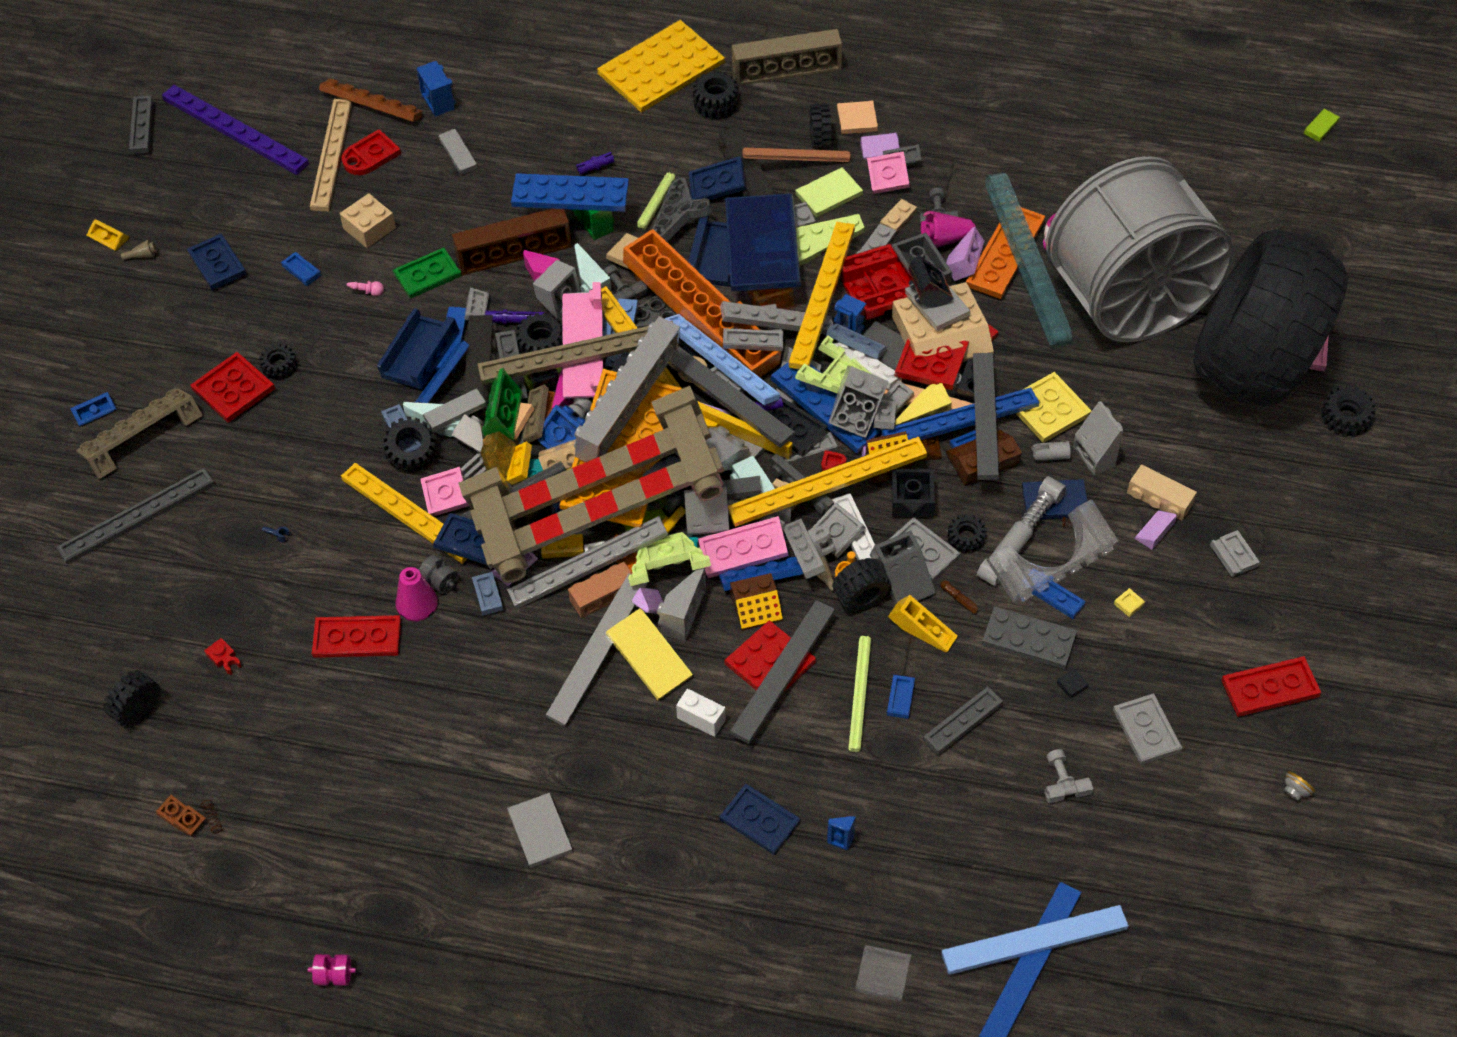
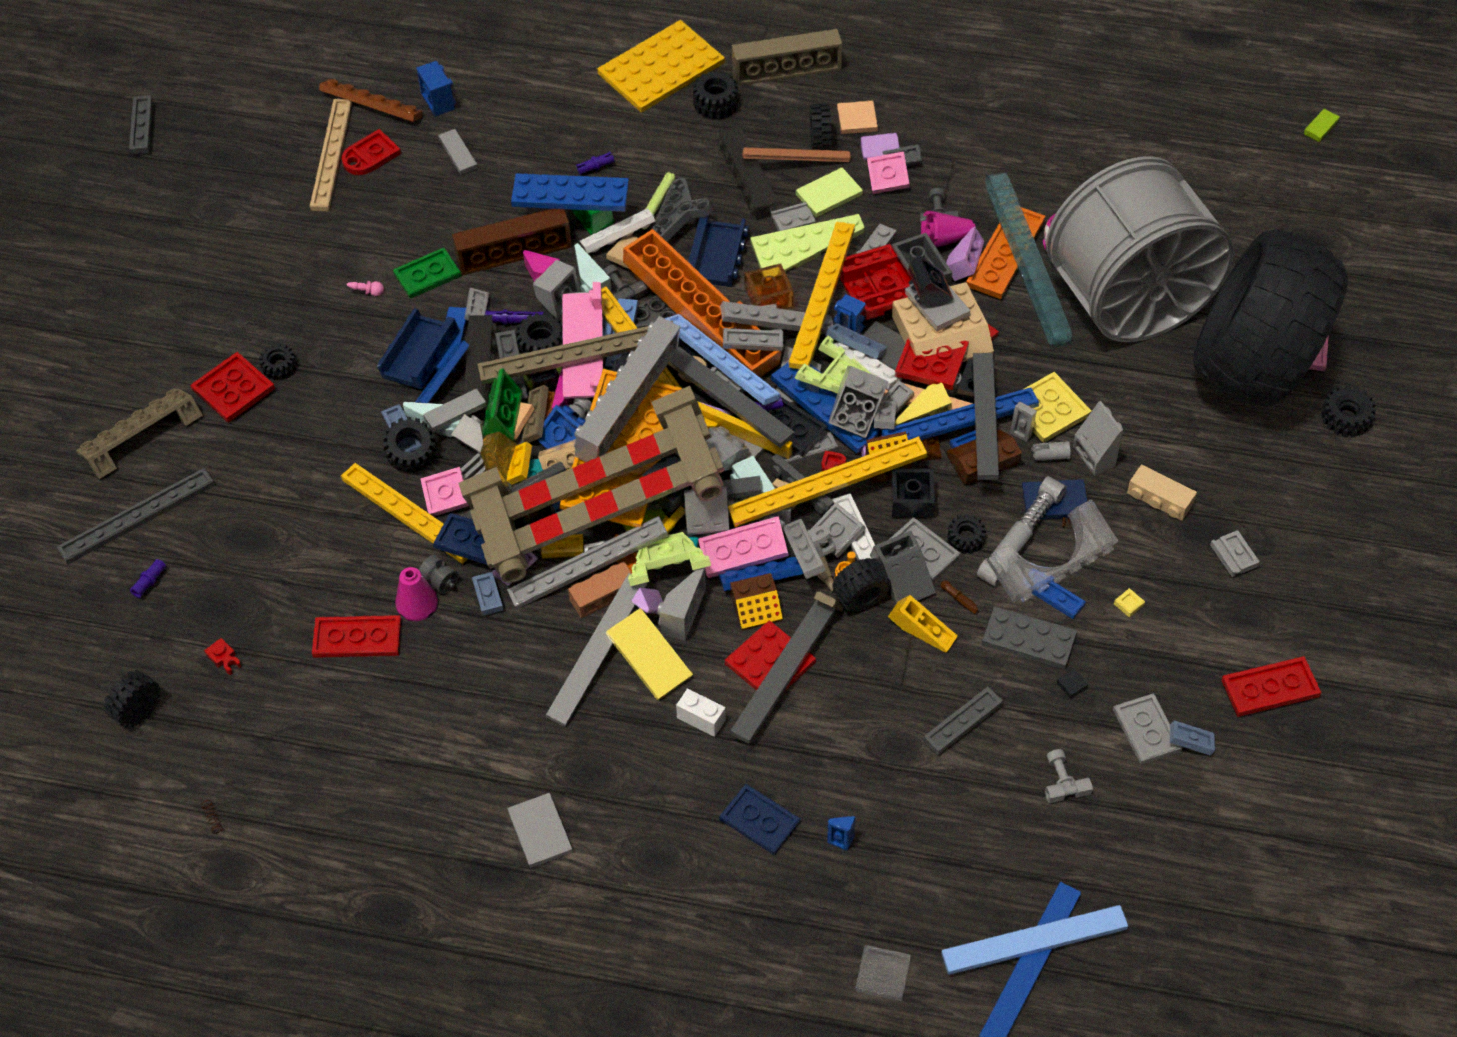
blue slope [70,392,117,427] -> none
yellow slope [86,219,130,251] -> none
dark tan cone [121,239,157,261] -> none
dark orange slope [156,795,206,836] -> none
dark purple plate [162,85,309,175] -> none
dark blue plate [187,234,247,290] -> none
dark blue hand [262,526,289,543] -> none
blue tile [281,252,321,286] -> none
dark pink wheel [308,954,356,986] -> none
tan brick [340,193,396,248] -> none
dark blue tile [689,156,746,200] -> none
clear blue door [725,194,801,292] -> none
yellowish green axle [849,636,871,752] -> none
tan plate [880,199,917,234] -> none
blue tile [887,675,915,719] -> none
lavender slope [1135,511,1177,549] -> none
light grey piece [1284,771,1315,801] -> none
none -> dark purple pin [130,559,166,598]
none -> white plate [580,208,655,253]
none -> dark tan tile [814,591,844,612]
none -> light grey plate [1010,401,1037,442]
none -> sand blue plate [1170,720,1215,756]

